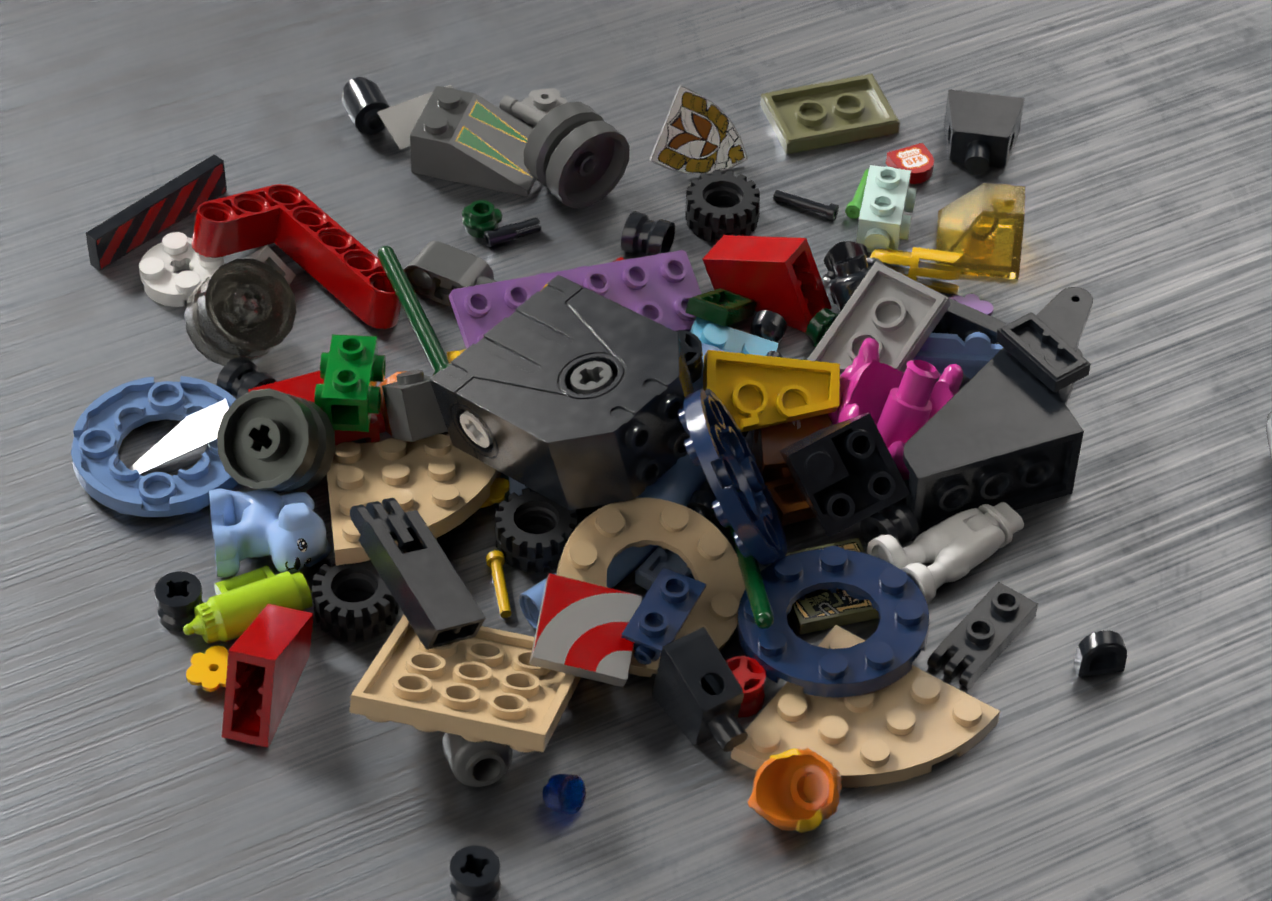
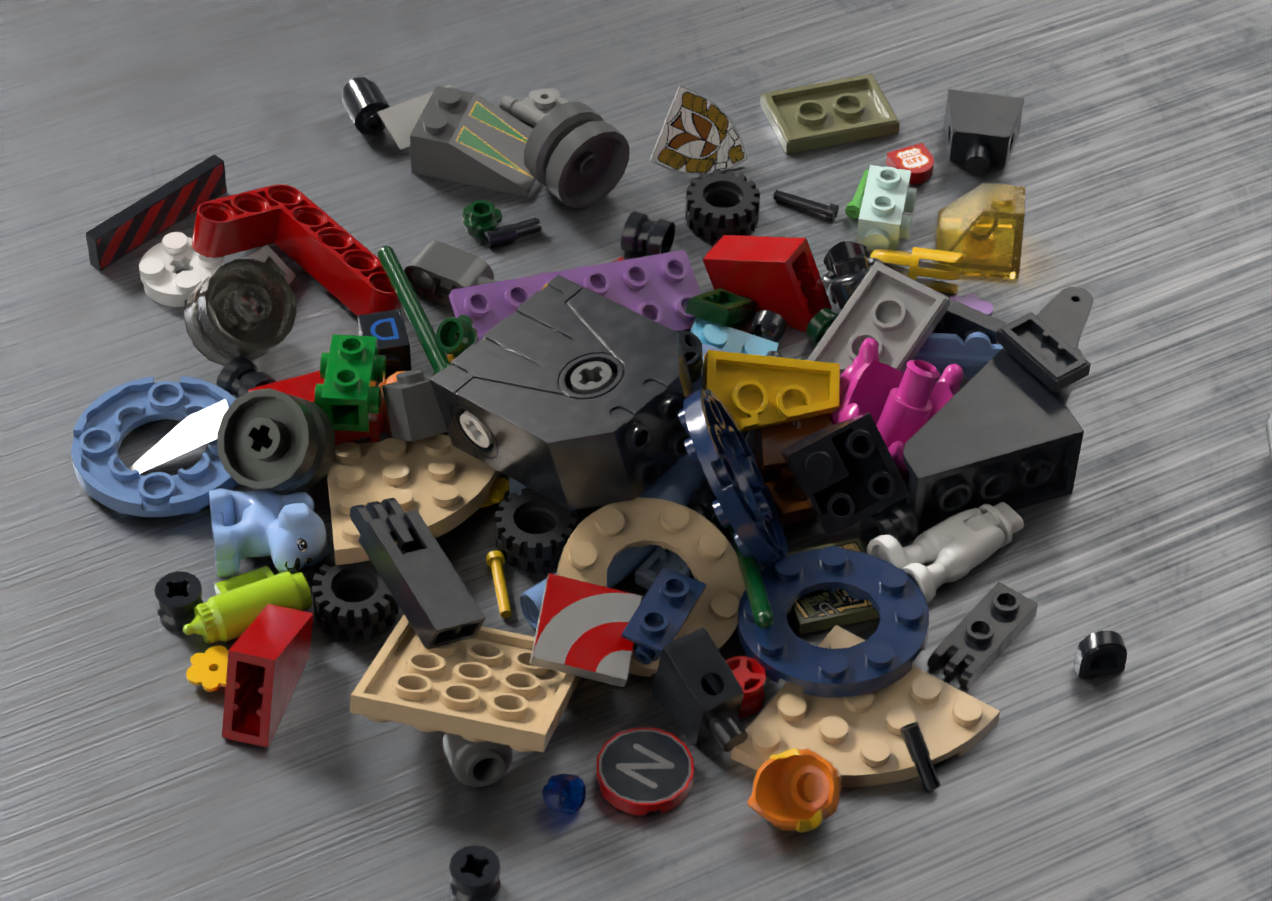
none -> black brick [358,309,411,379]
none -> dark green plate [436,315,477,358]
none -> tile [596,728,694,815]
none -> black pin [899,722,941,791]

